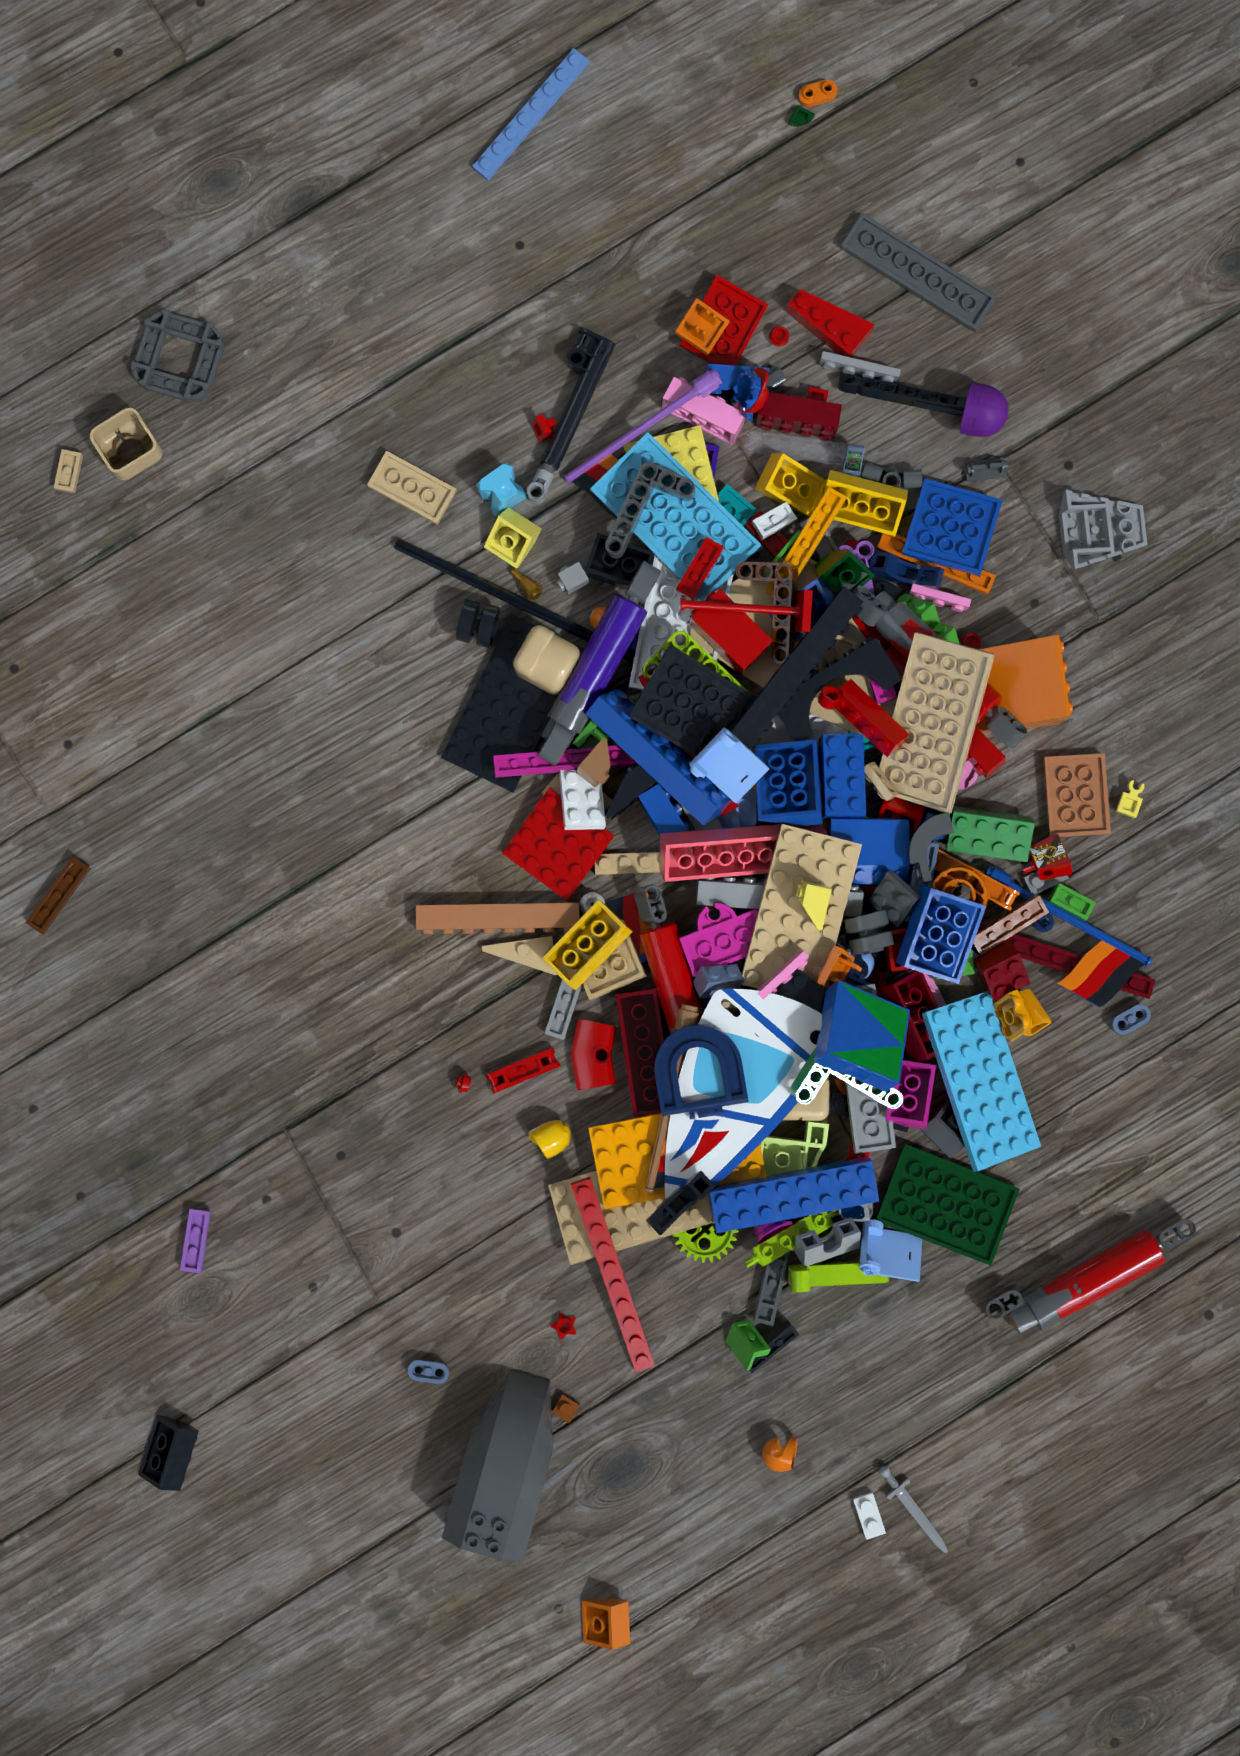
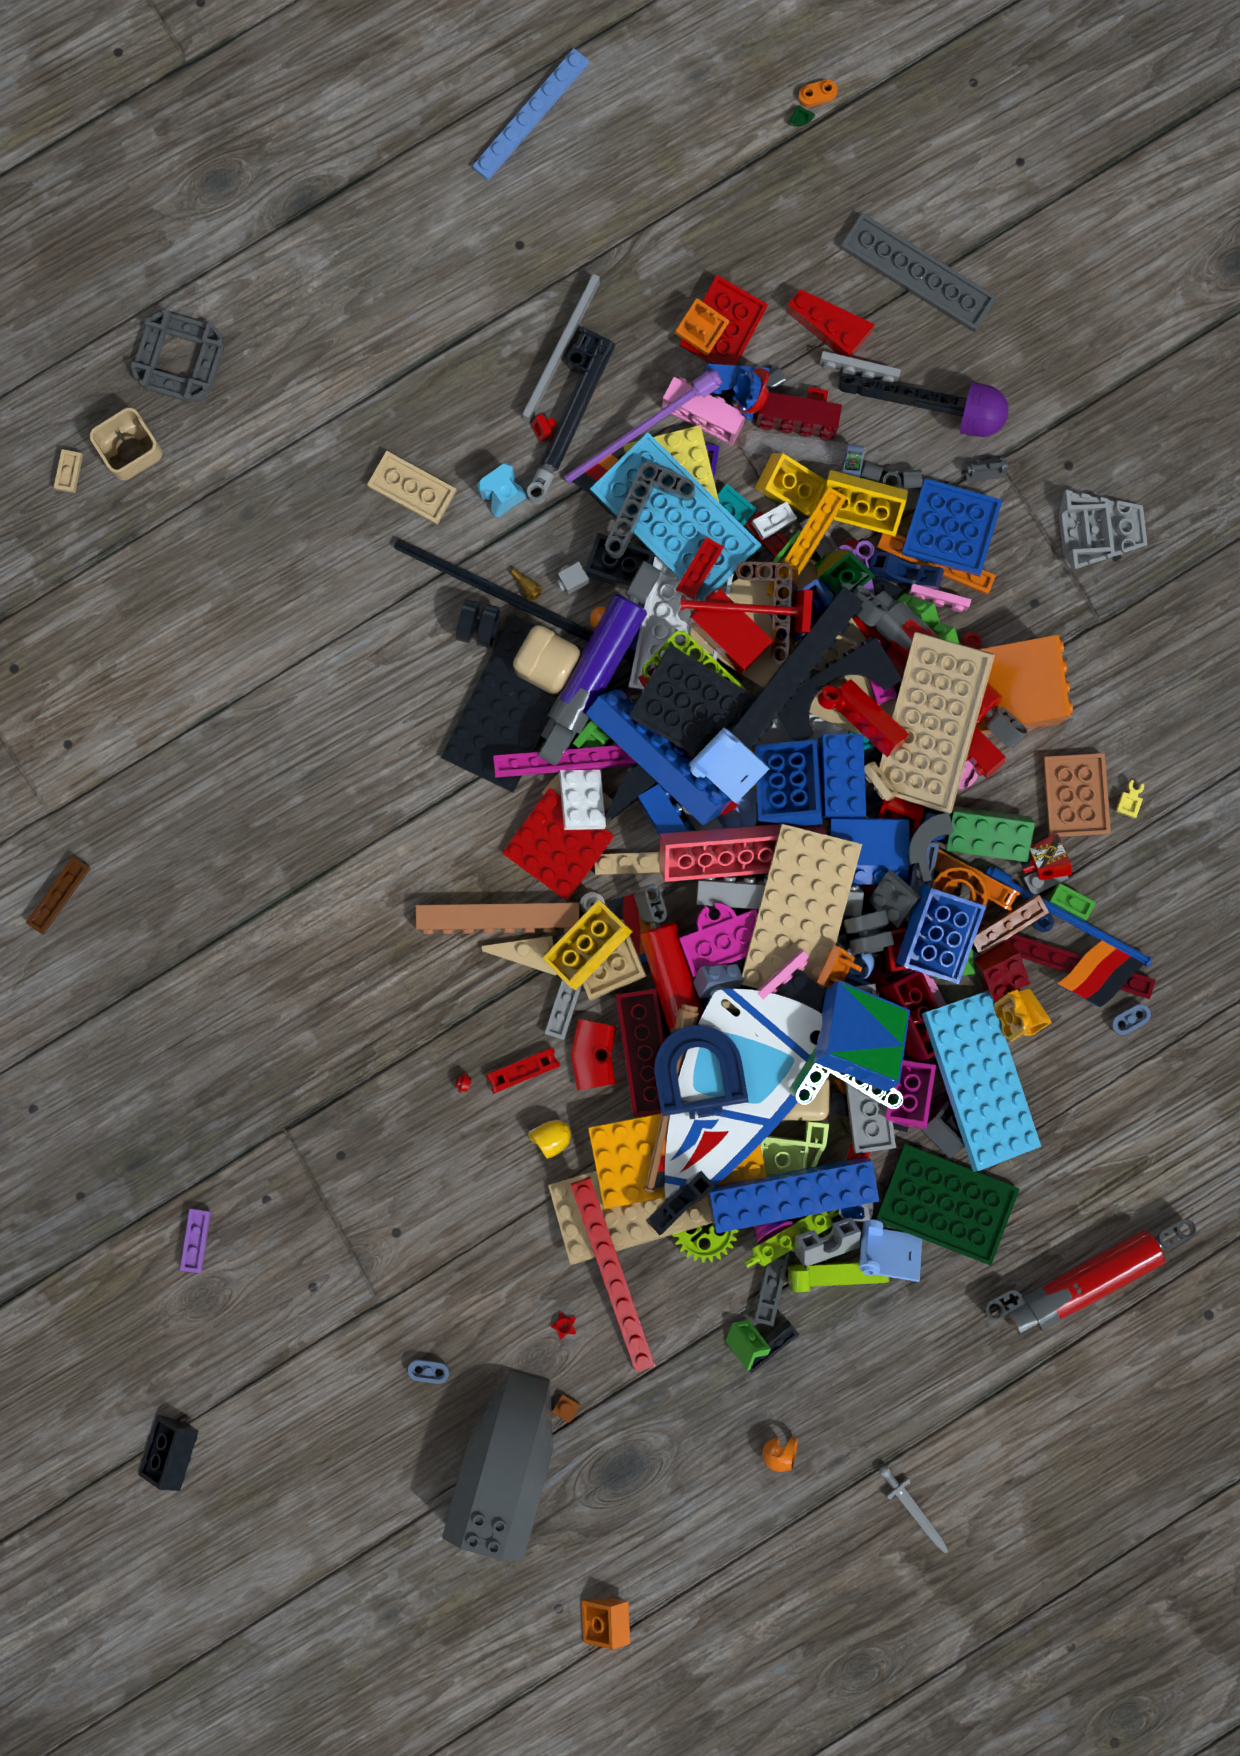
light yellow slope [484,507,541,568] -> none
medium nougat slope [577,737,610,788] -> none
red plate [769,326,789,347] -> none
light yellow slope [795,880,832,931] -> none
white plate [853,1492,886,1540] -> none
none -> light grey tile [522,274,600,423]

